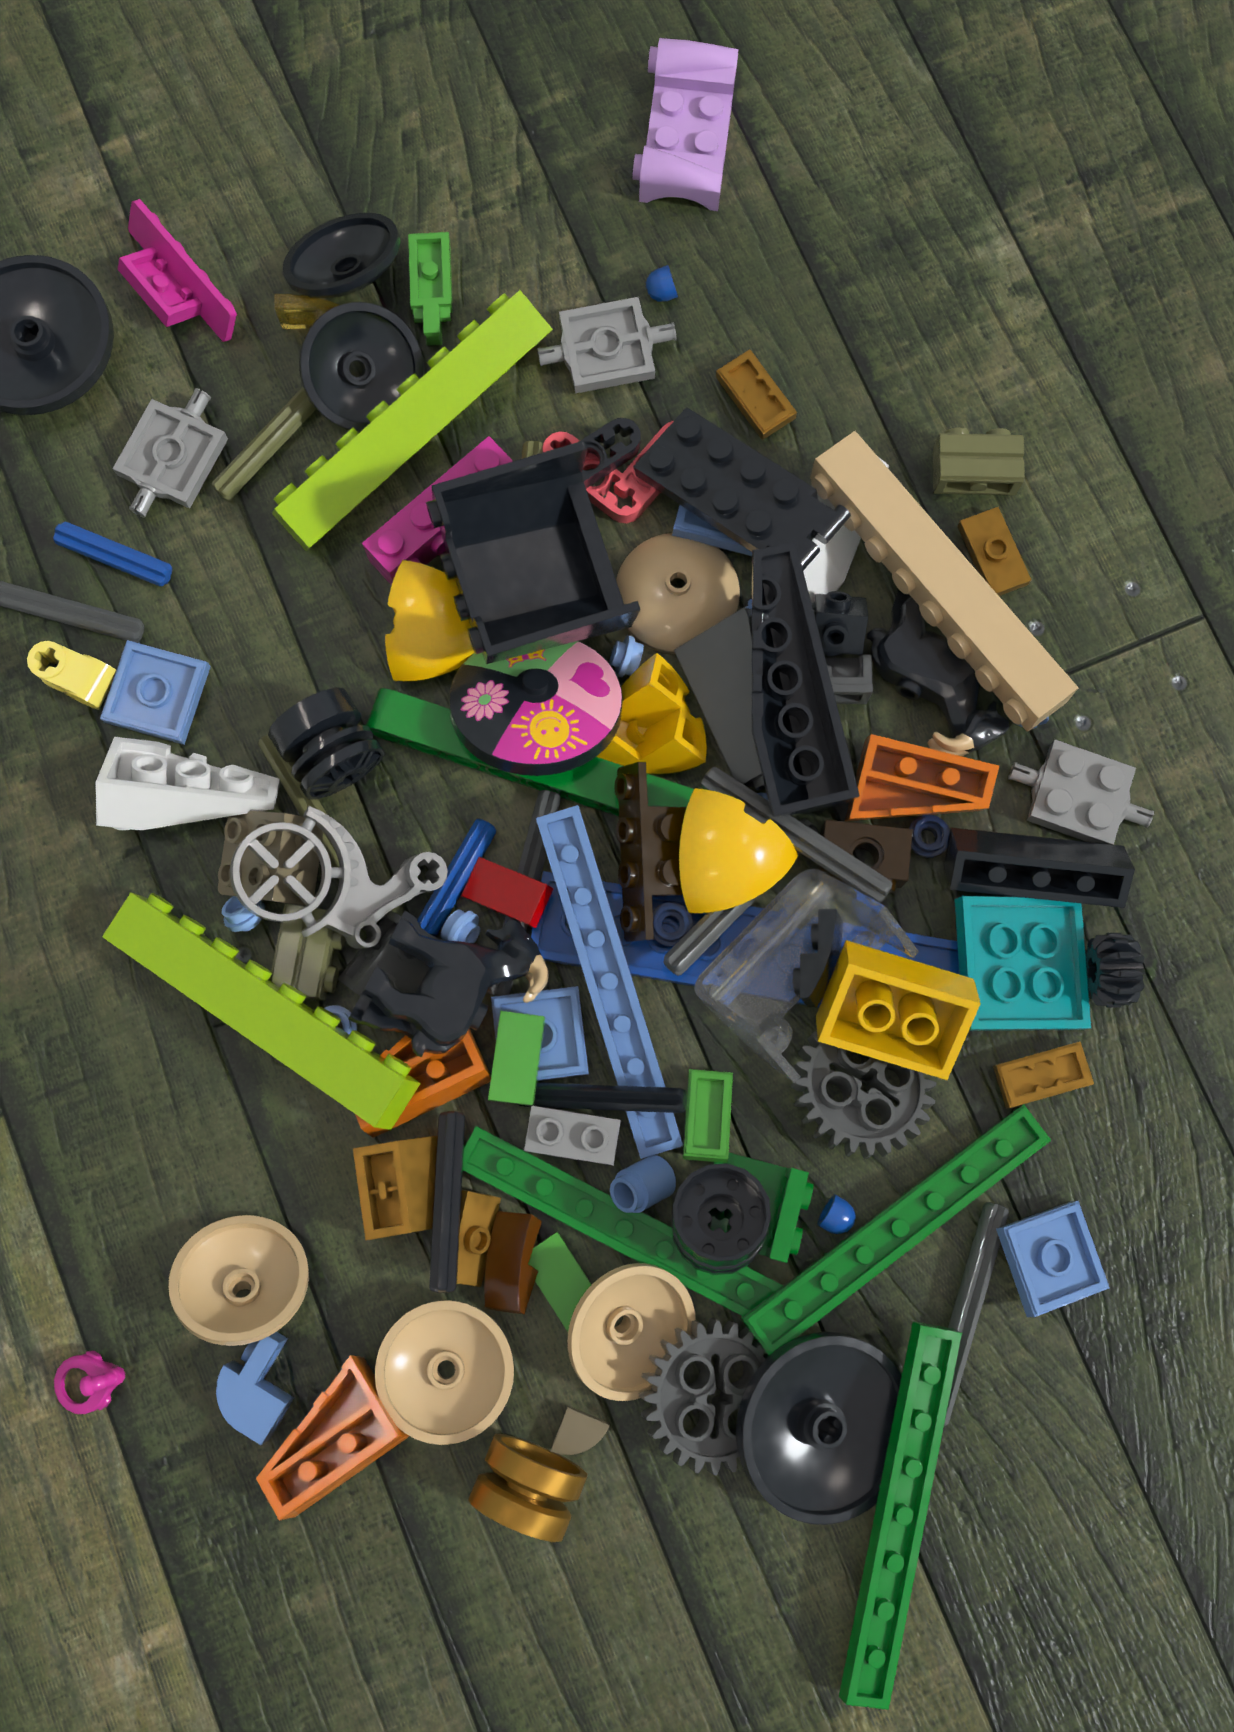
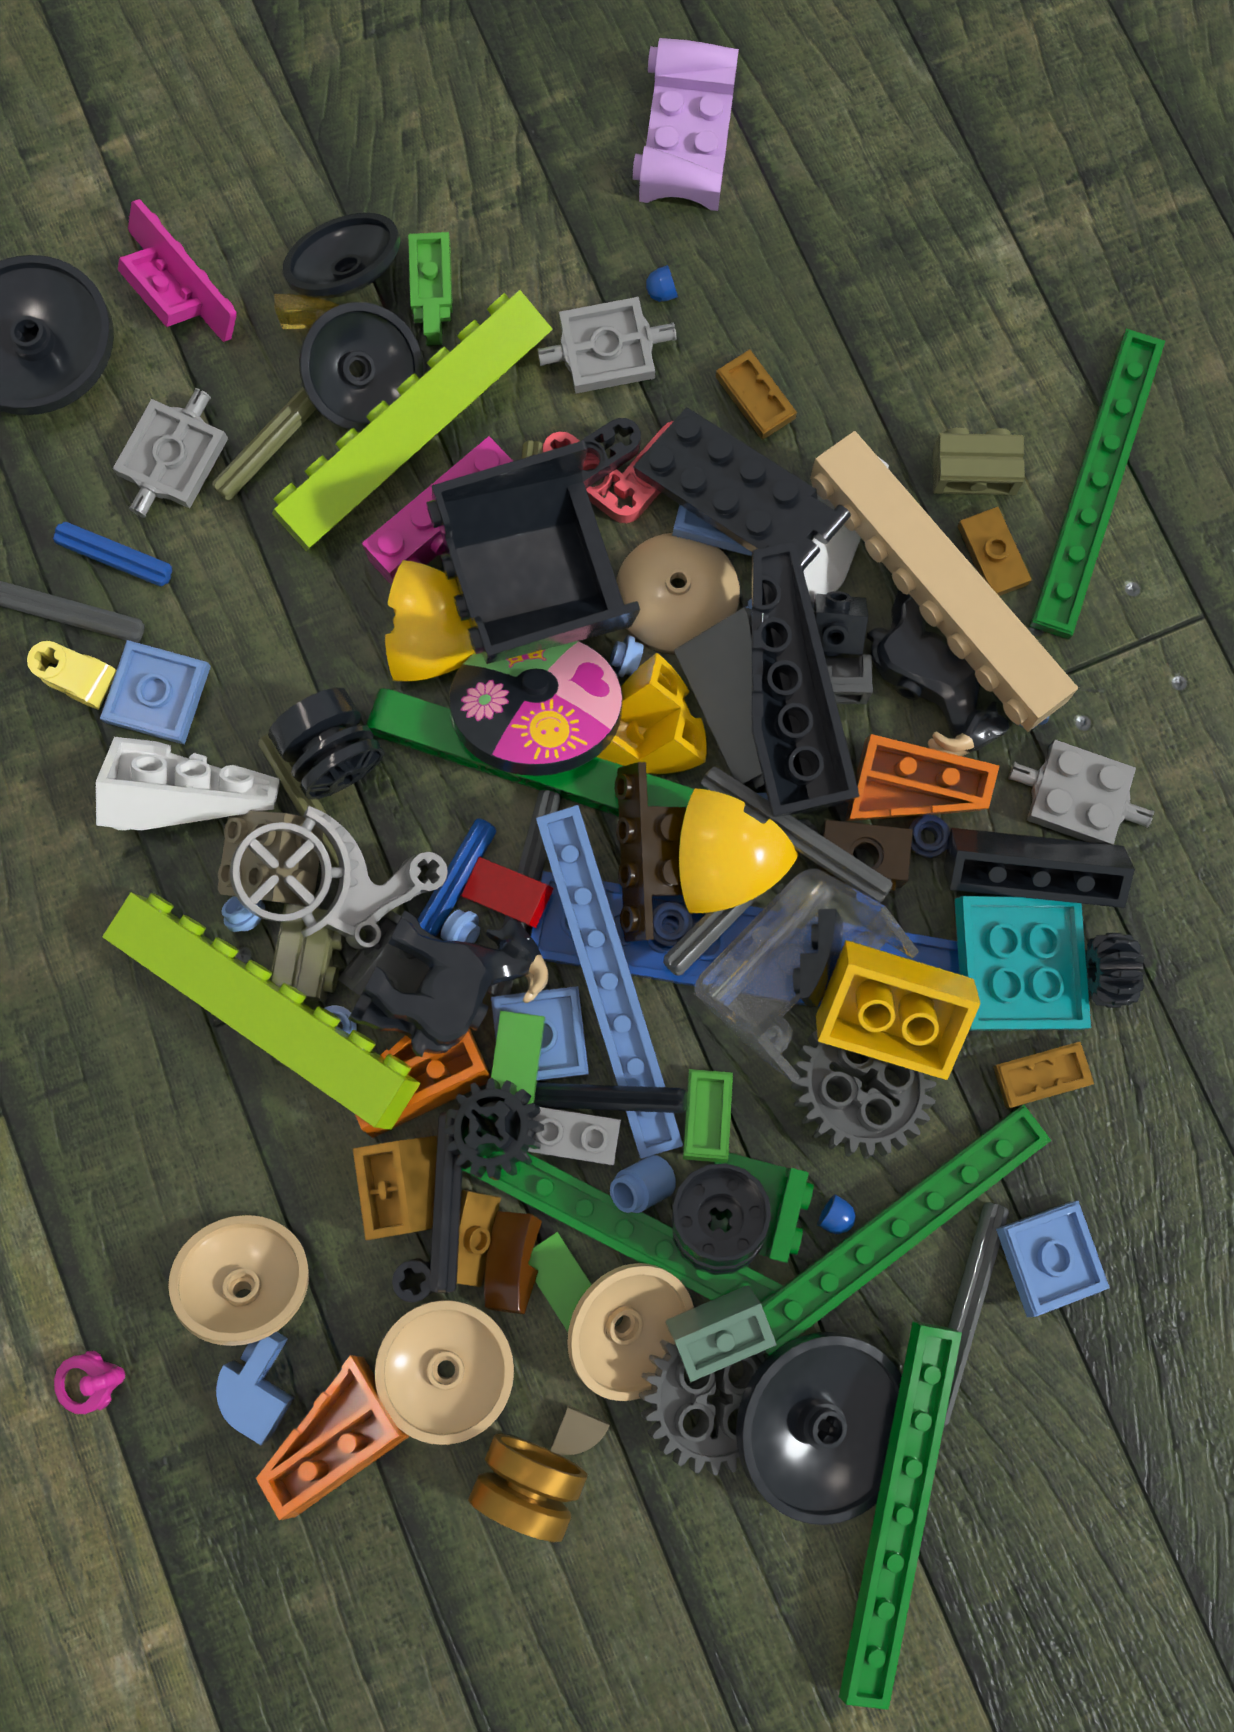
none -> black bush [392,1258,432,1302]
none -> black gear [443,1078,544,1180]
none -> sand green panel [666,1286,777,1382]
none -> green tile [1029,328,1165,640]

